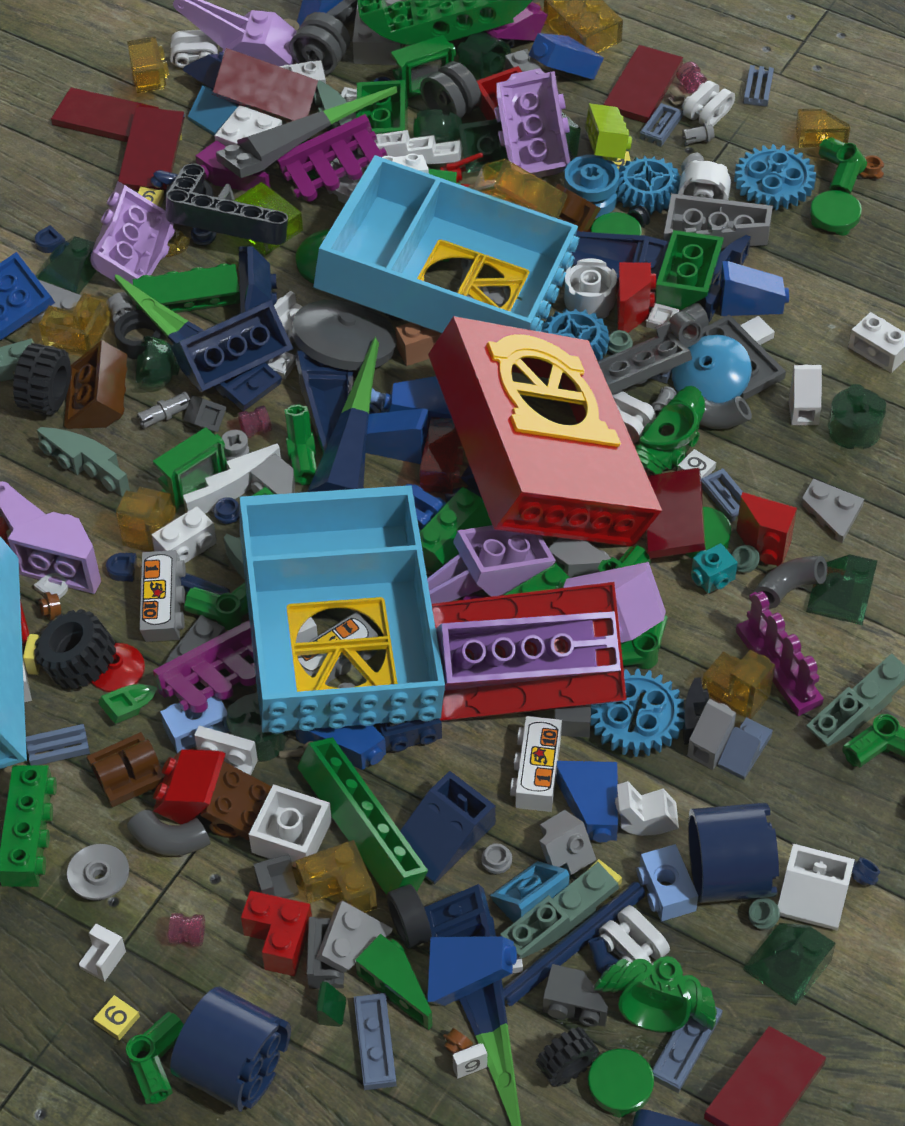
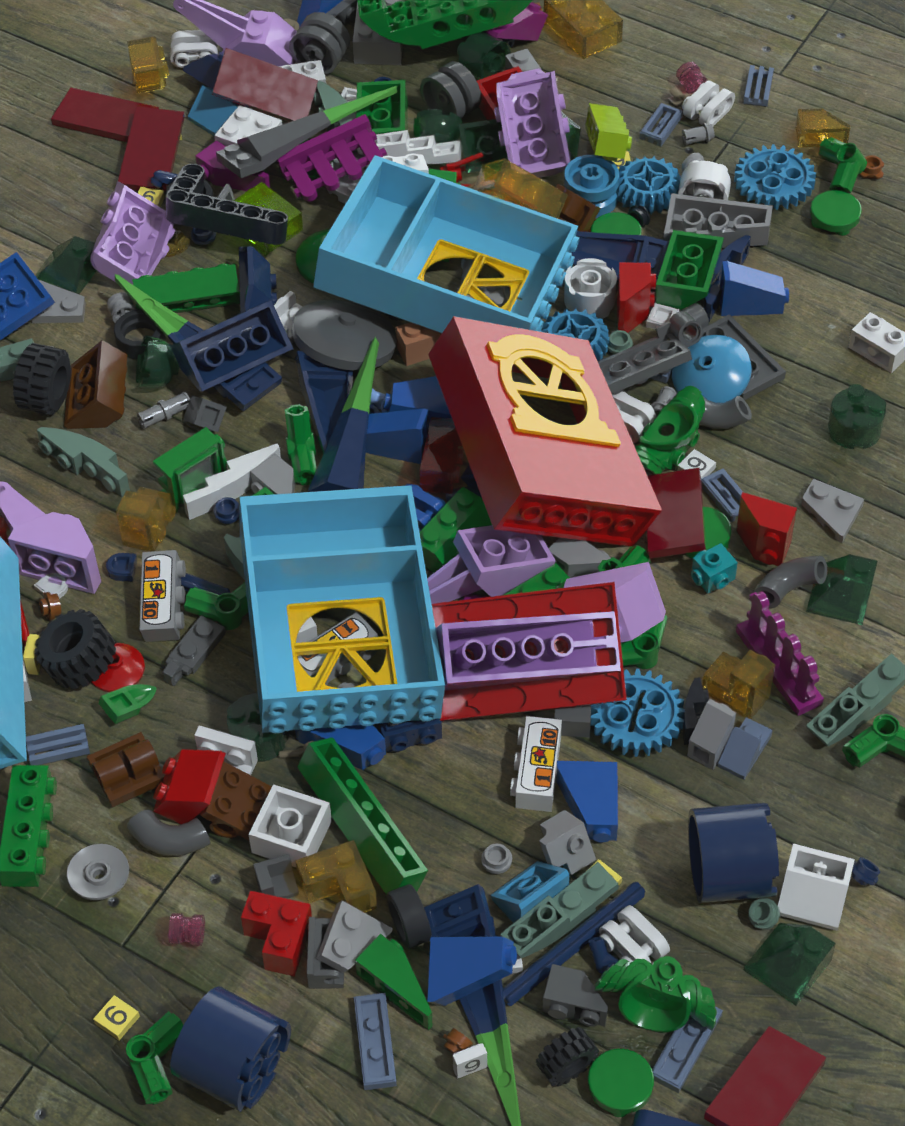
dark blue tile [35,225,66,253] -> none
clear yellow brick [39,293,111,355] -> none
white panel [79,924,126,982] -> none
white brick [151,506,217,563] -> none
magenta fence [153,620,256,713] -> none
light blue brick [160,695,232,753] -> none
light grey wheel [222,430,249,461] -> none
clear pink wheel [238,405,272,438] -> none
white tile [265,352,296,380] -> none
dark green slope [316,981,346,1027] -> none
green window [391,35,456,99] -> none
dark blue slope [400,771,496,884] -> none
blue slope [529,33,604,79] -> none
dark red tile [603,45,683,123] -> none
white brick [615,781,679,836] -> none
light blue brick [636,844,698,922] -> none
sand green plate [732,545,760,573] -> none
white tile [741,316,775,345] -> none
white slope [789,365,822,425] -> none

